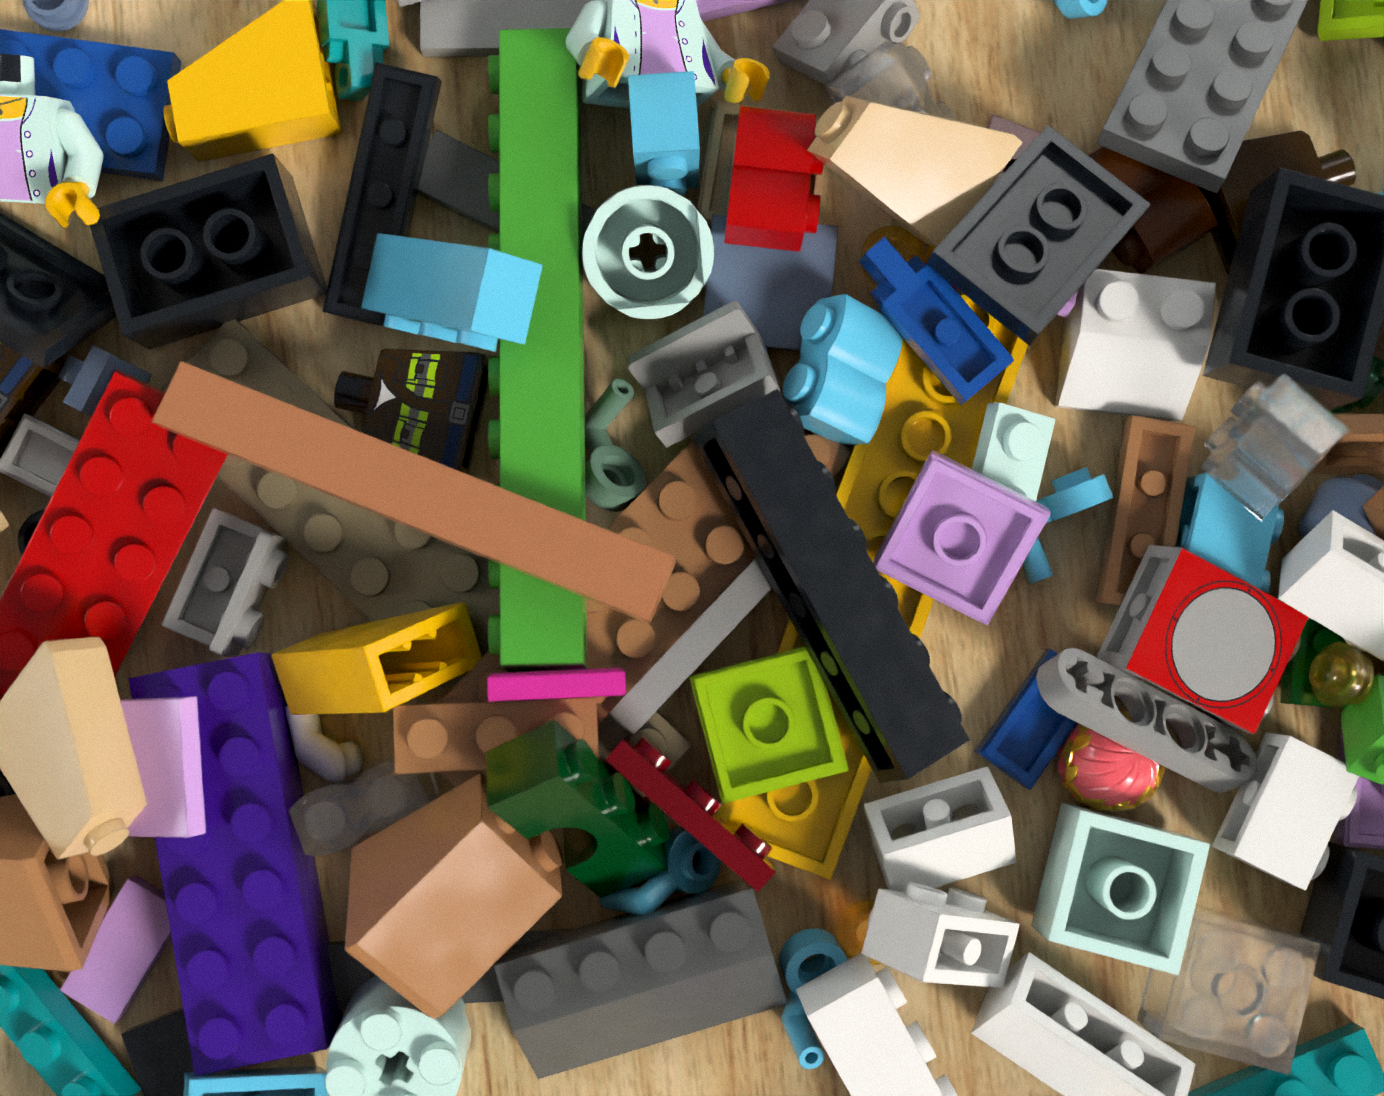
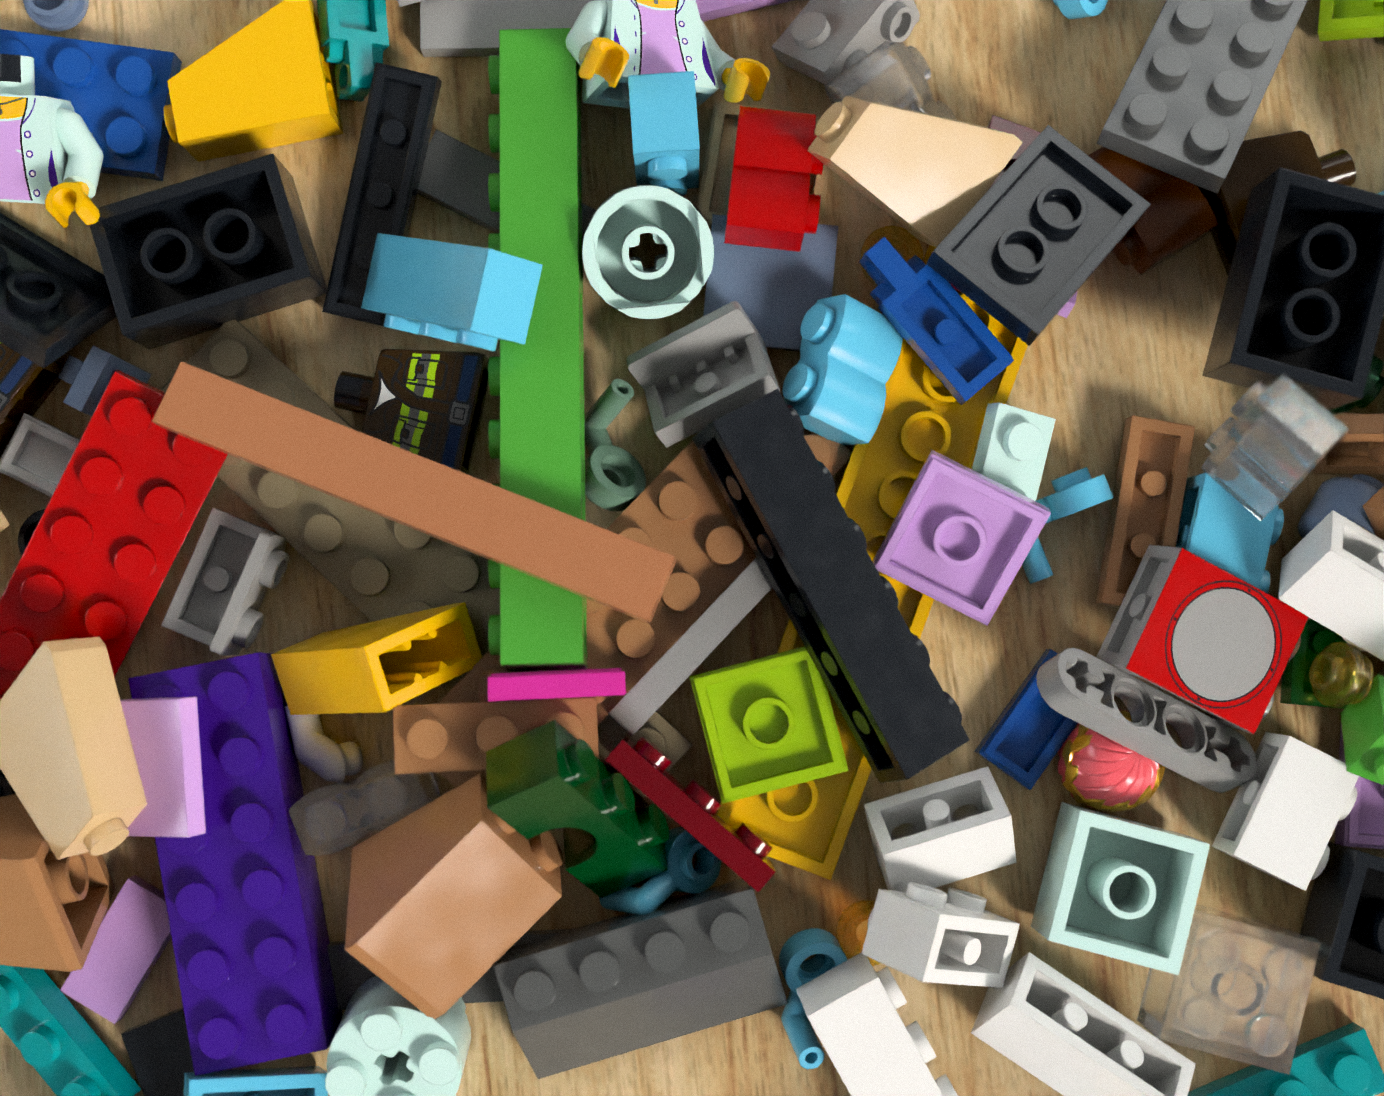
white slope [1055,269,1216,422] -> none

